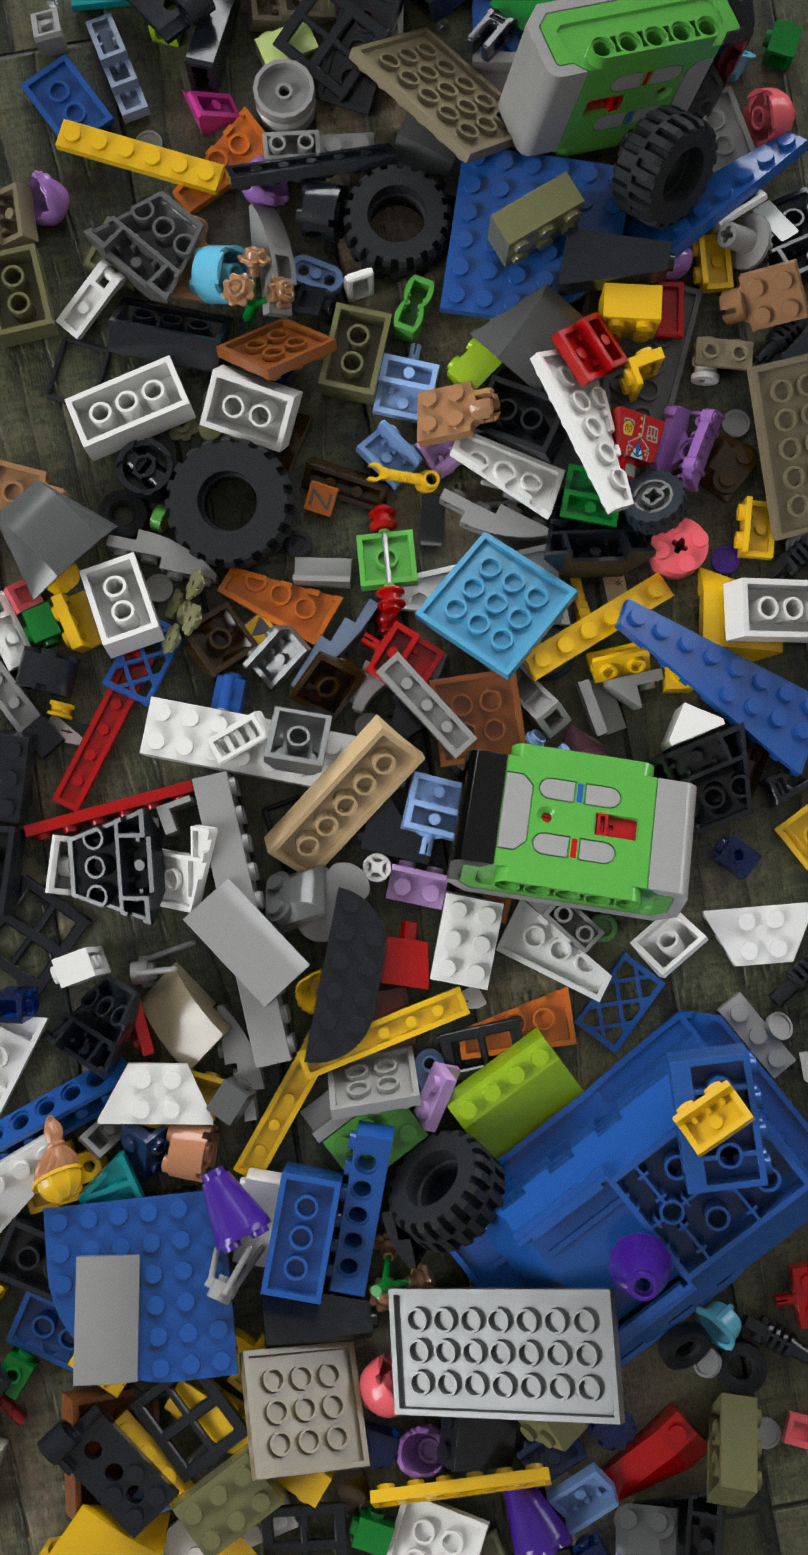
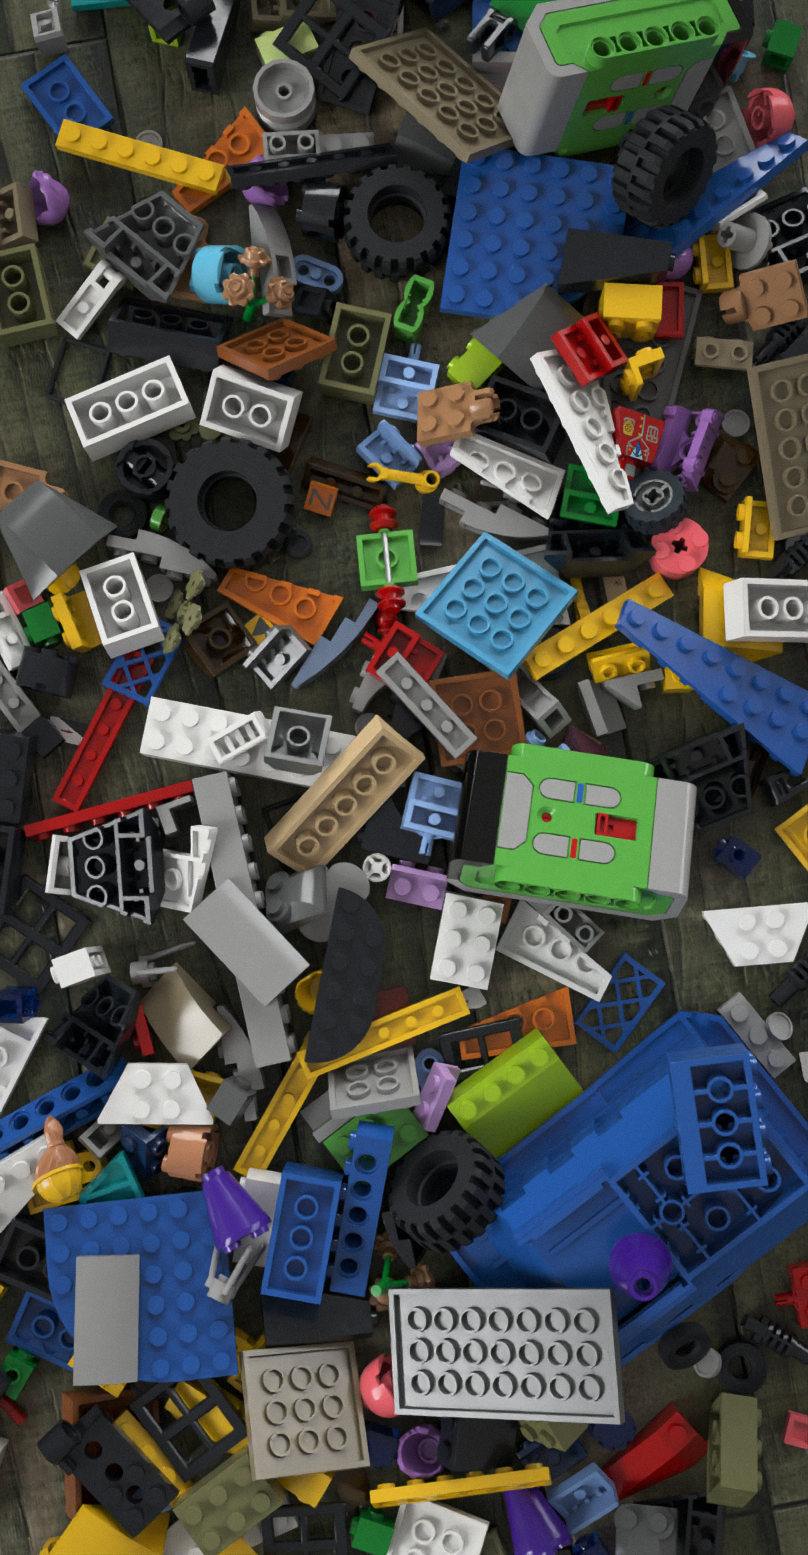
yellow bush [47,700,75,720] -> none
sand blue slope [85,12,151,124] -> none
dark pink slope [181,89,239,137] -> none
blue brick [211,672,248,714] -> none
dark brown slope [288,651,367,720] -> none
light grey panel [293,557,352,589] -> none
white slope [343,267,375,303] -> none
red torso [380,921,429,990] -> none
olive brick [487,172,585,267] -> none
bright green tile [591,914,617,942] -> none
white slope [630,913,709,978] -> none
white slope [660,703,725,752] -> none
yellow bracket [672,1080,756,1158] -> none
white wheel [691,357,719,386] -> none
medium azure piece [695,1301,742,1351] -> none
dark purple piece [710,546,740,575] -> none
white sticker [752,200,799,242] -> none
light grey piece [757,1417,781,1449] -> none

